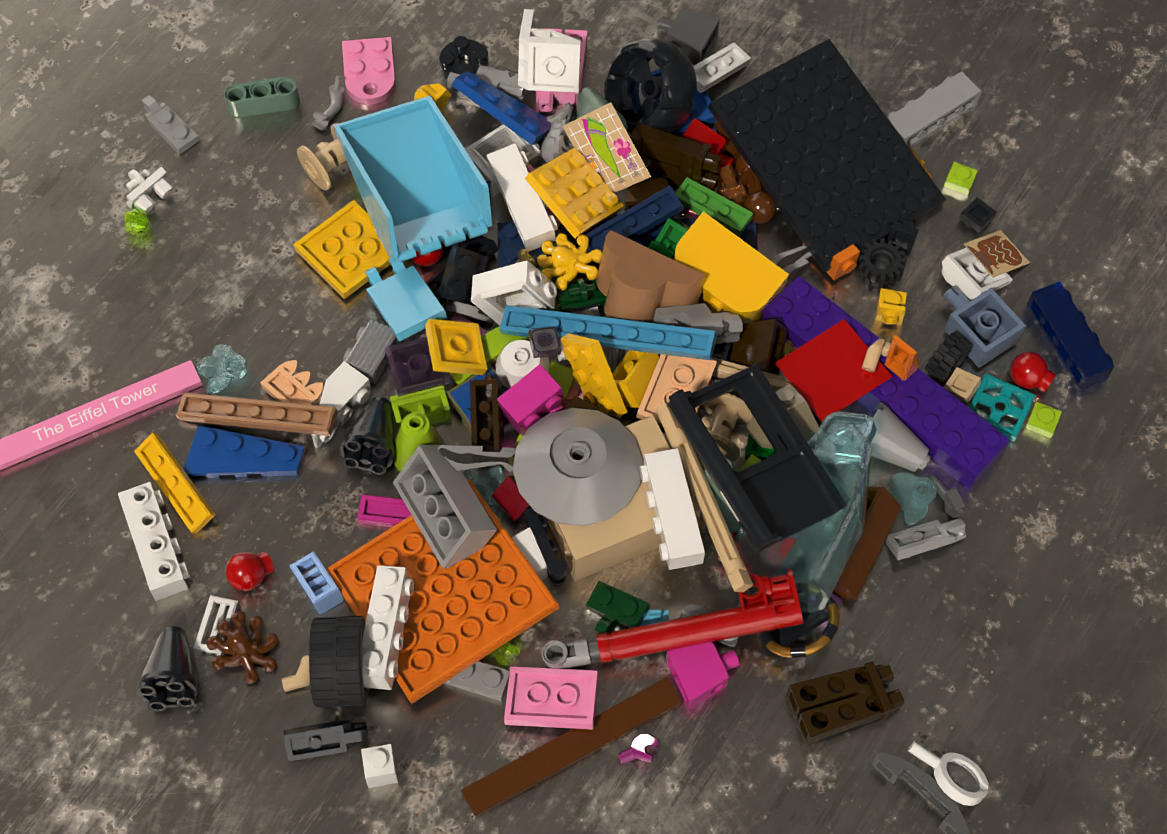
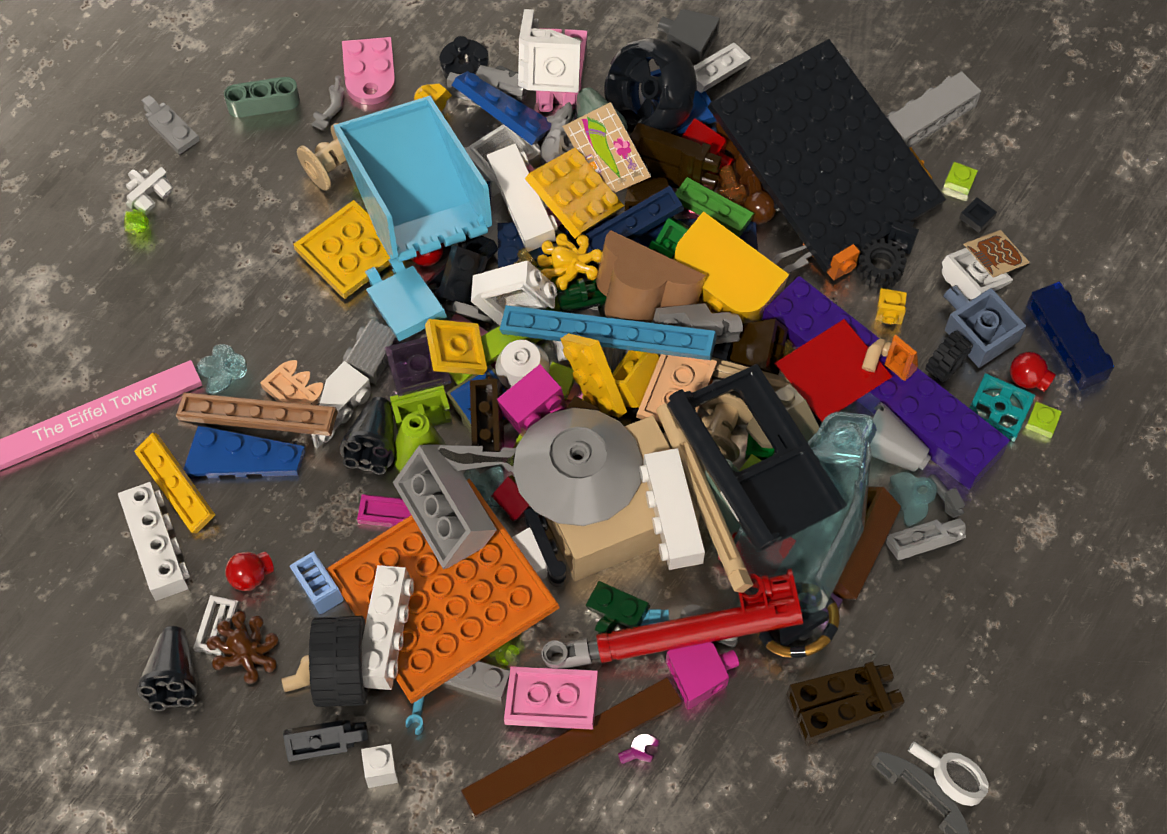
tile [528,326,562,358] -> none
tan plate [943,367,981,404] -> none
none -> medium azure piece [406,696,425,735]

